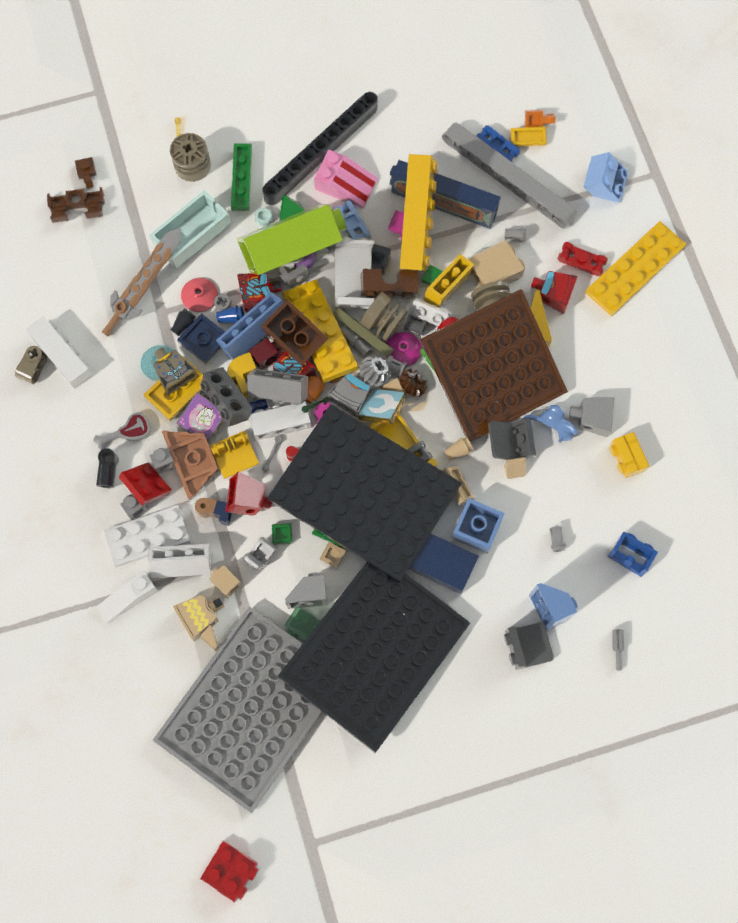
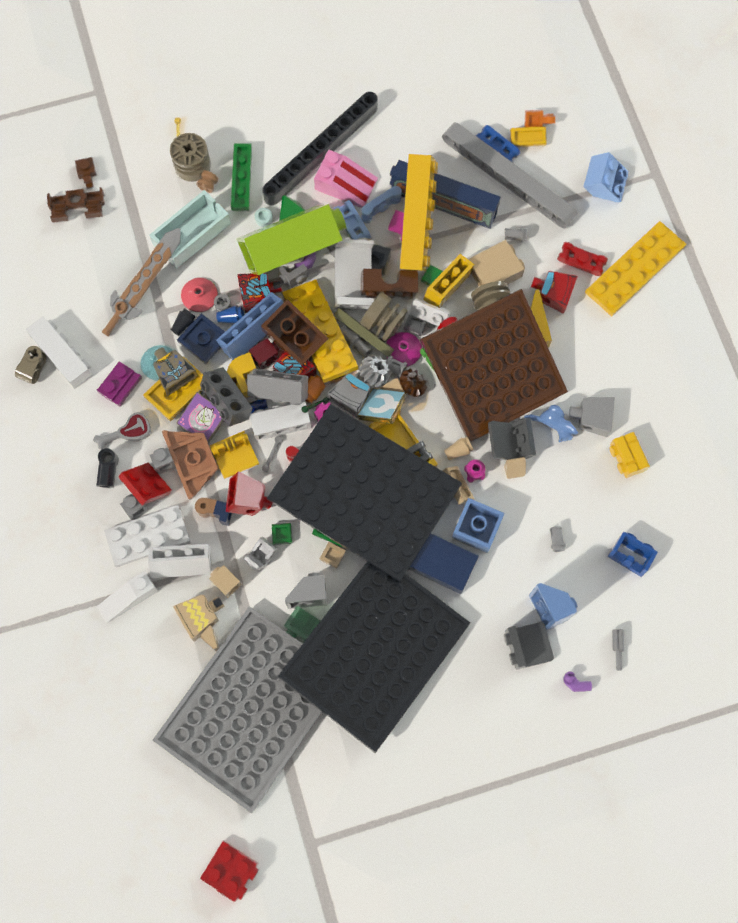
none -> magenta plate [97,361,142,407]
none -> medium nougat wheel [197,170,219,193]
none -> light blue plate [362,186,402,223]
none -> dark pink brick [464,459,485,483]
none -> medium lavender arm [563,671,592,692]

